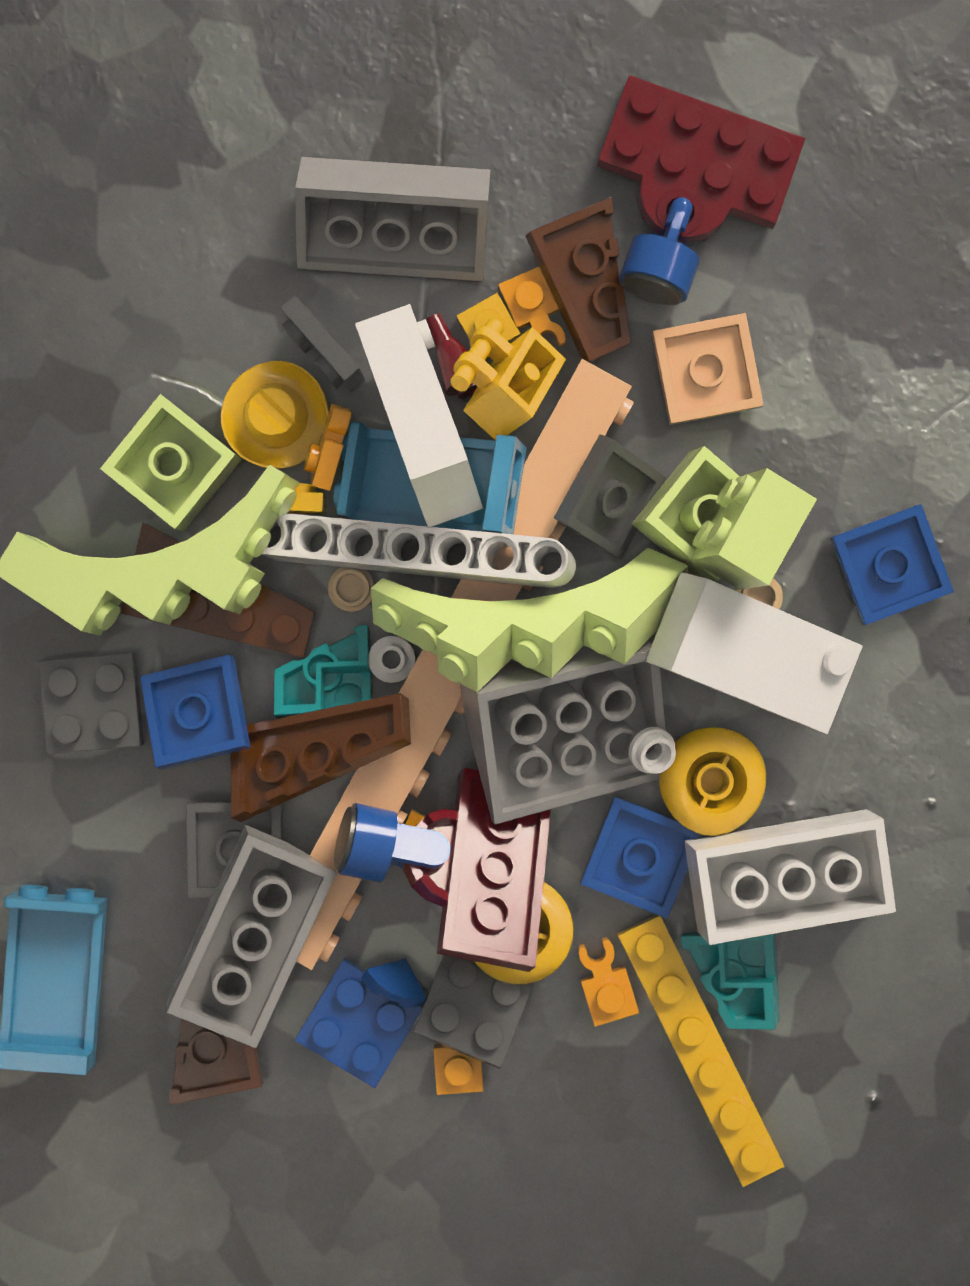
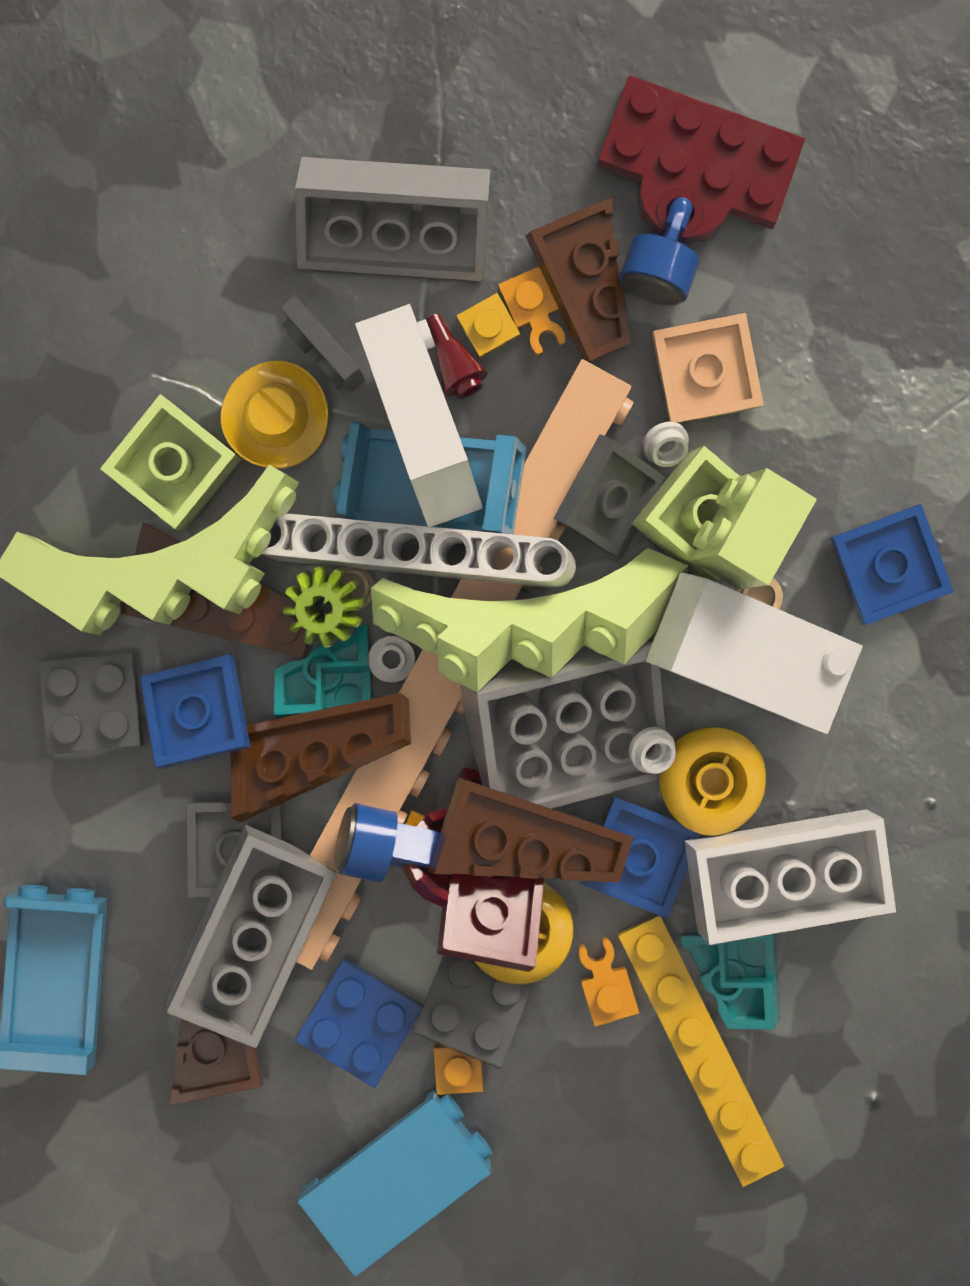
yellow plate [287,483,327,515] -> none
light orange plate [304,403,352,491] -> none
blue tile [361,958,426,1008] -> none
yellow brick [451,319,566,440] -> none
none -> lime gear [283,565,365,647]
none -> dark azure panel [298,1088,493,1277]
none -> reddish brown wing [428,778,633,882]
none -> white plate [642,422,689,467]

